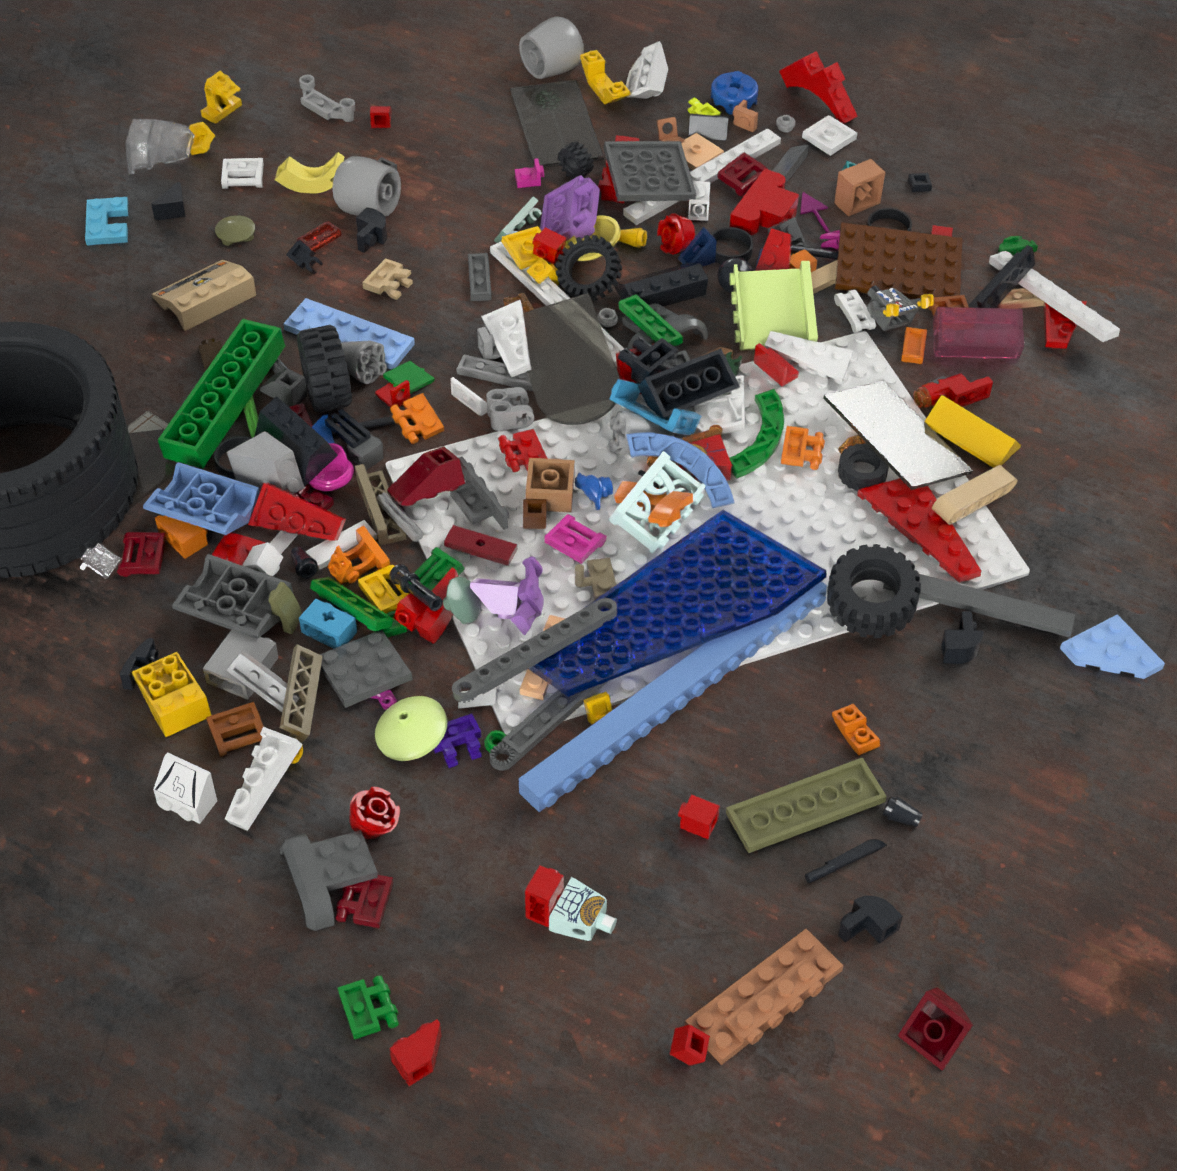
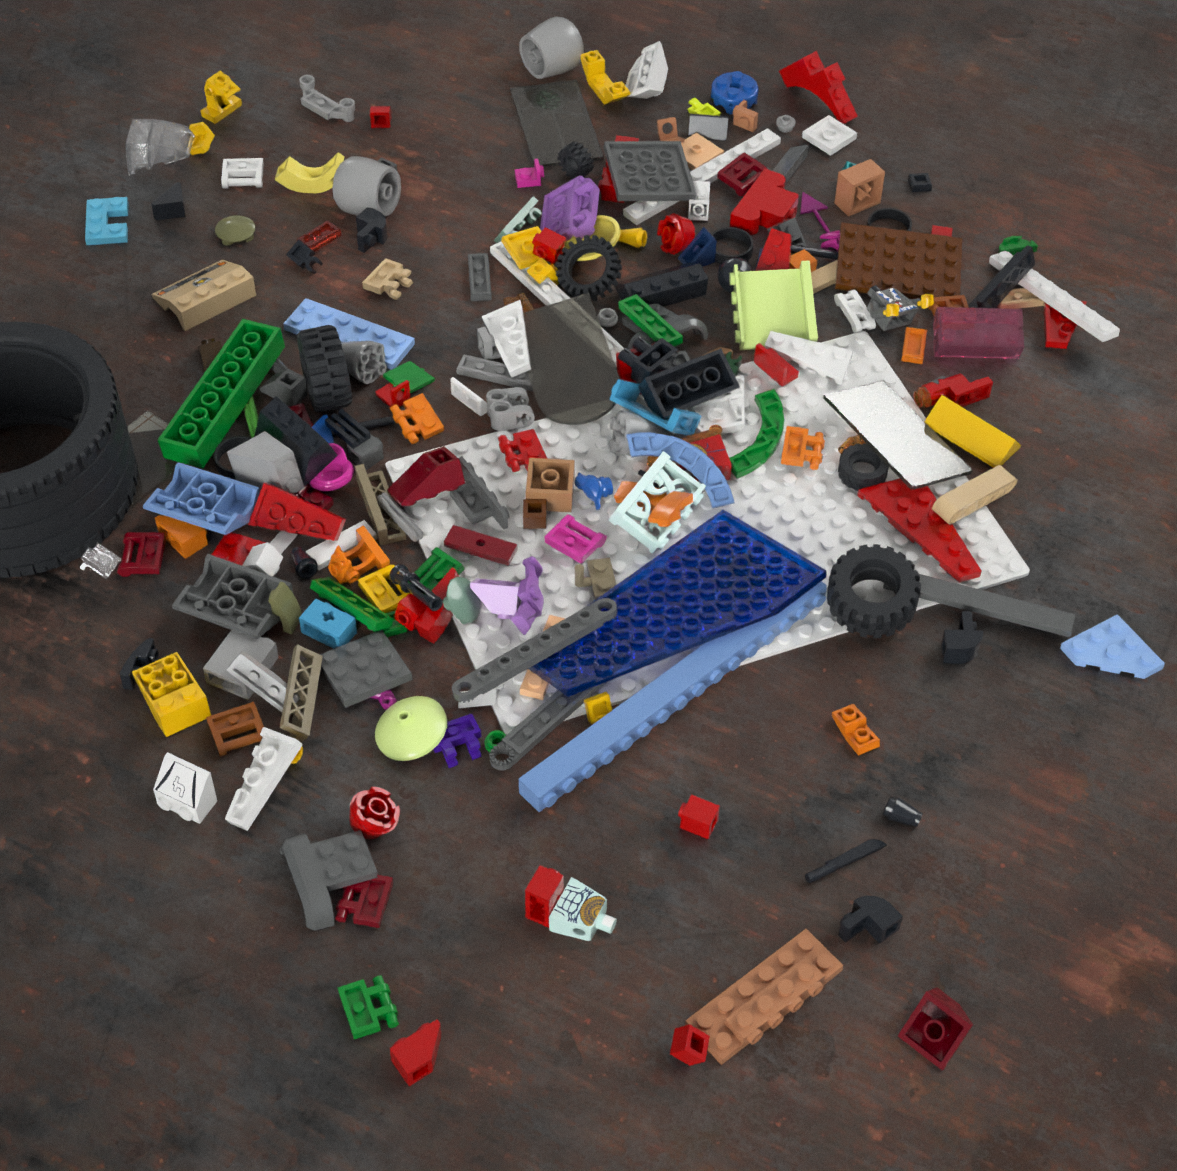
olive plate [726,758,887,853] -> none

